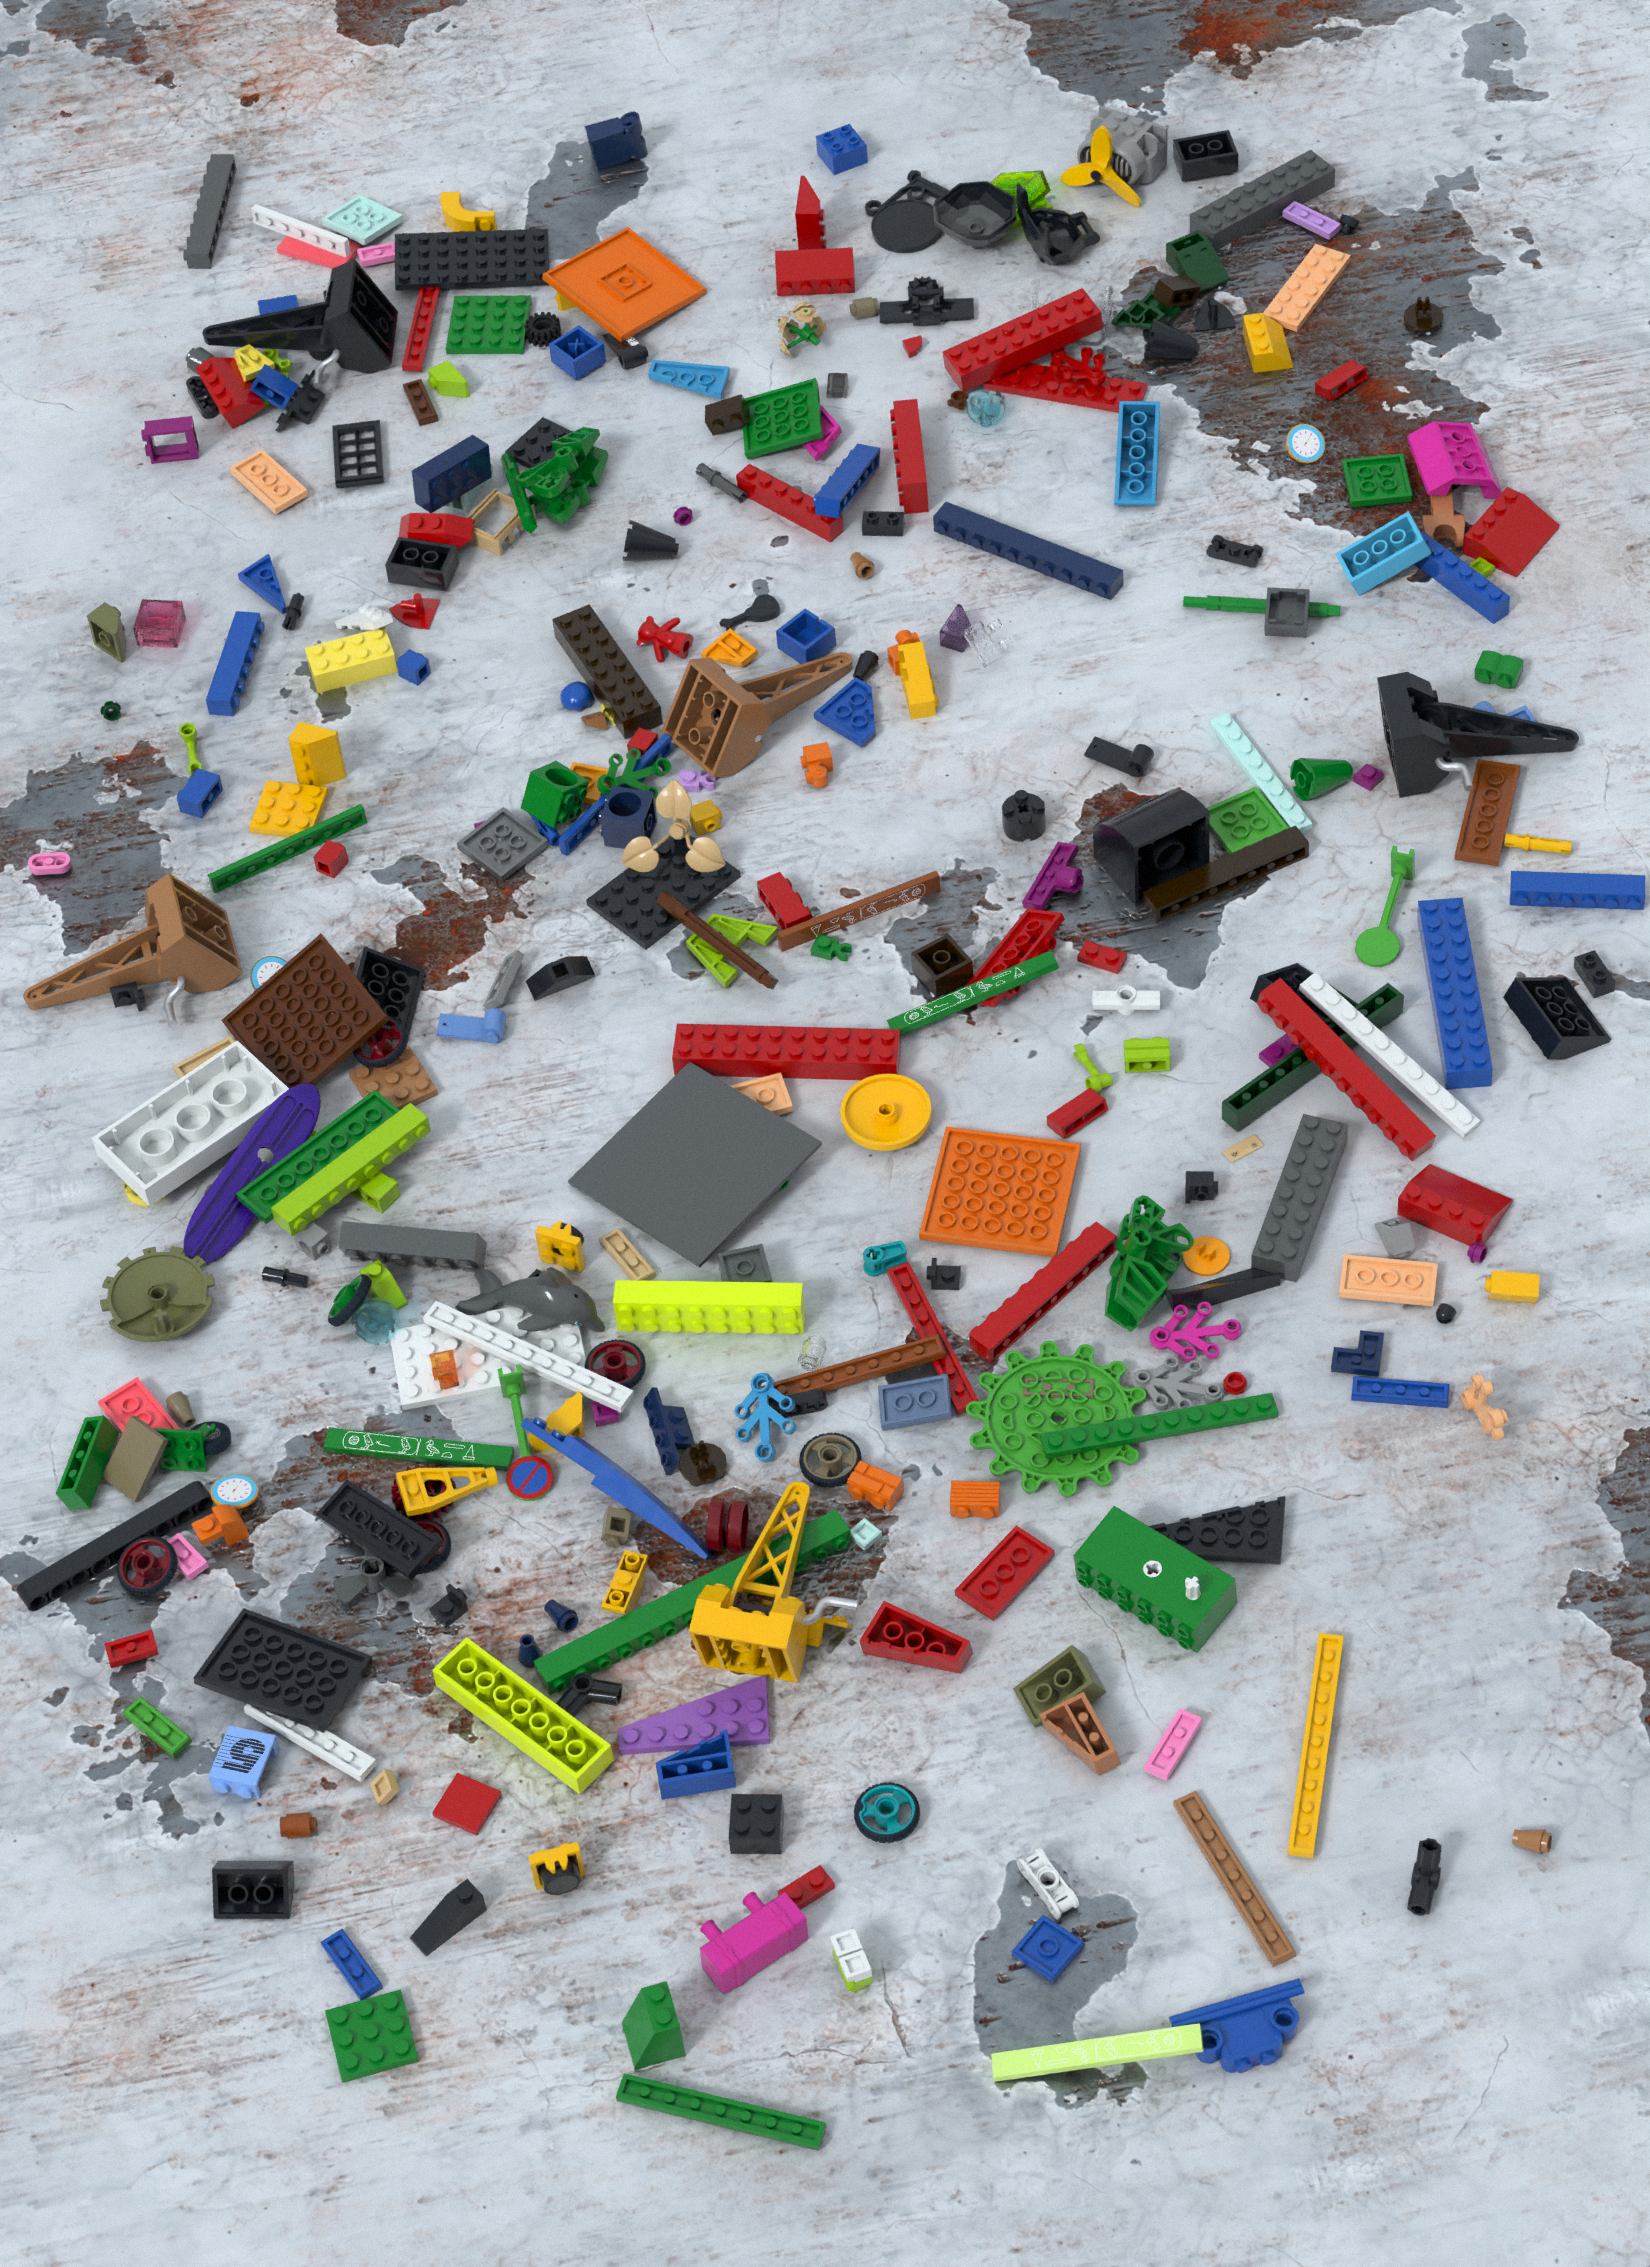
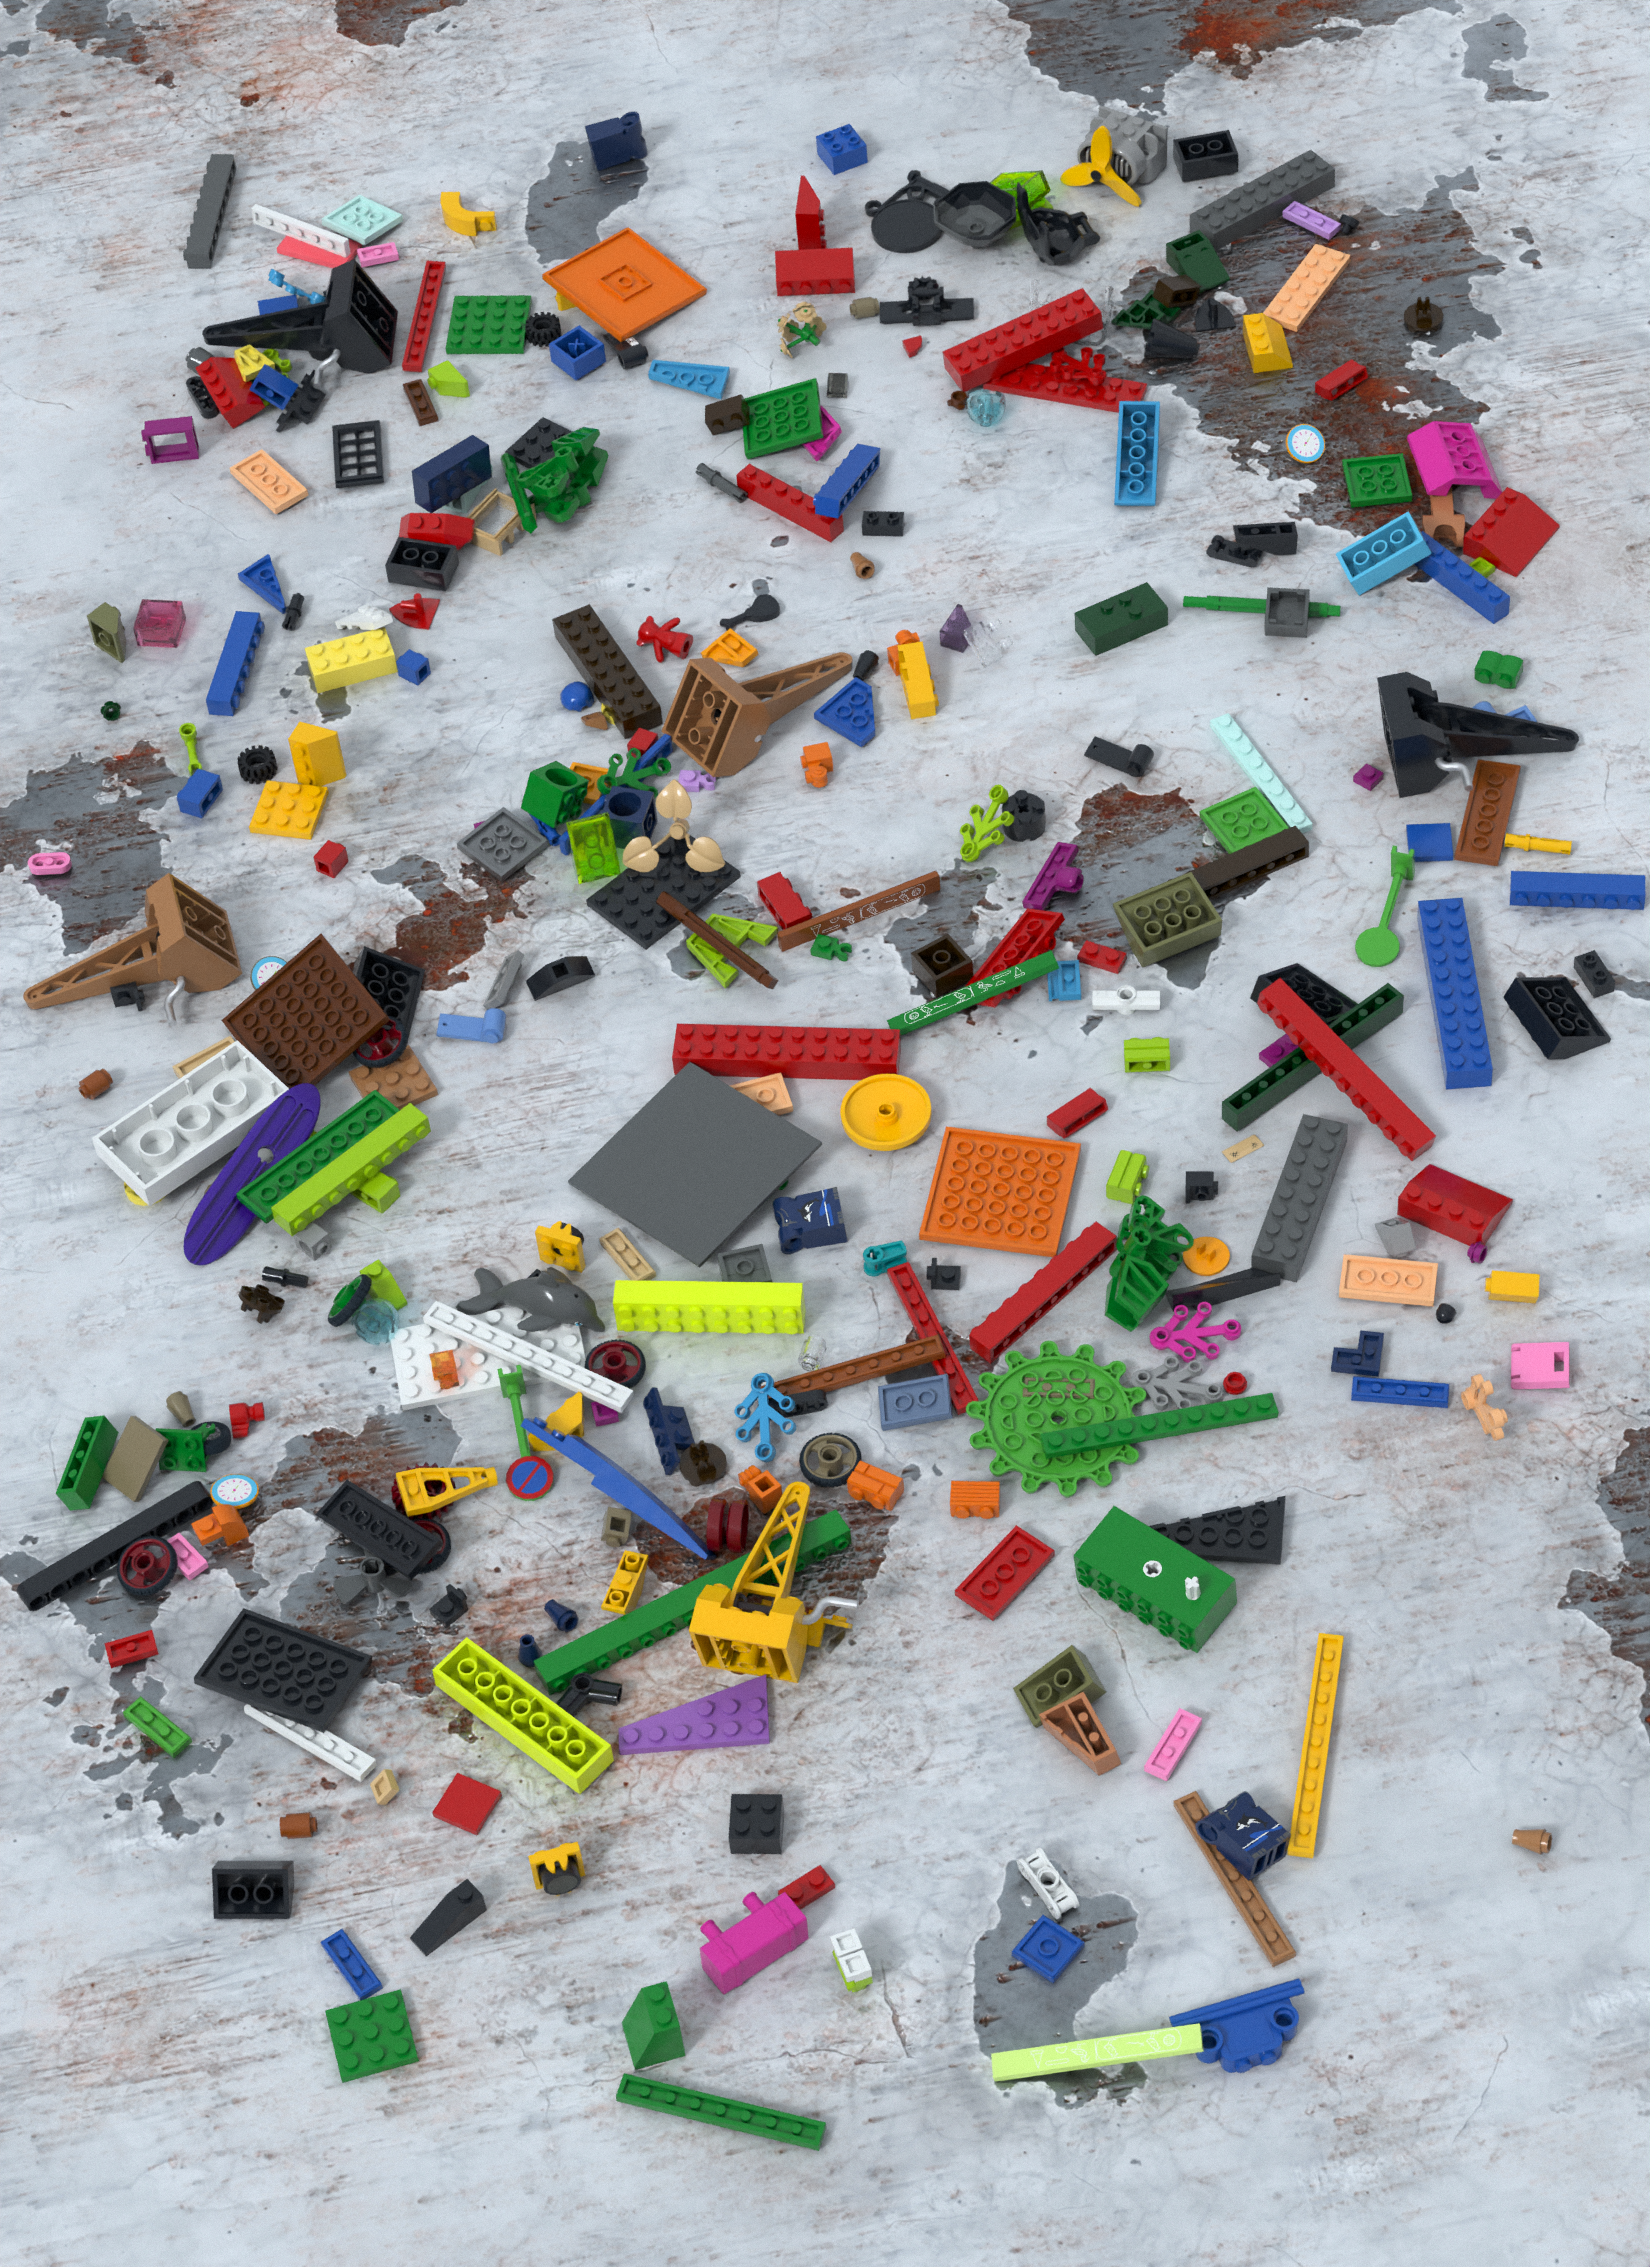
coral plate [98,1377,180,1434] -> none
olive piece [100,1246,215,1342] -> none
green tile [208,804,367,894] -> none
light blue panel [208,1725,280,1799] -> none
green tile [323,1428,514,1471] -> none
dark grey brick [339,1221,487,1272] -> none
black plate [395,229,549,291] -> none
black cone [622,520,679,561] -> none
blue wedge [656,1729,736,1800] -> none
magenta plate [673,506,693,526] -> none
yellow brick [688,799,722,836] -> none
blue piece [776,608,836,664] -> none
light aqua tile [850,1518,882,1551] -> none
teal wheel [854,1782,920,1843] -> none
red wedge [859,1601,973,1674] -> none
red brick [890,399,929,514] -> none
dark blue brick [933,502,1123,600] -> none
lime brick [1073,1043,1113,1093] -> none
black brick [1093,789,1210,906] -> none
green cone [1290,758,1353,801] -> none
white plate [1298,972,1480,1138] -> none
black piece [1407,1838,1442,1916] -> none
none -> dark orange brick [78,1068,113,1100]
none -> red piece [229,1402,265,1439]
none -> black tyre [237,745,278,784]
none -> dark brown plate [238,1284,285,1324]
none -> dark azure plant [268,269,326,304]
none -> clear neon green slope [566,812,621,884]
none -> orange brick [738,1465,783,1514]
none -> dark blue piece [772,1187,848,1254]
none -> lime plant [960,784,1014,862]
none -> dark azure plate [1047,960,1081,1001]
none -> dark green brick [1074,582,1168,656]
none -> lime brick [1106,1150,1150,1204]
none -> olive slope [1113,872,1222,968]
none -> dark blue piece [1195,1791,1291,1881]
none -> black slope [1233,522,1298,555]
none -> blue tile [1406,823,1453,862]
none -> bright pink container [1511,1342,1570,1389]

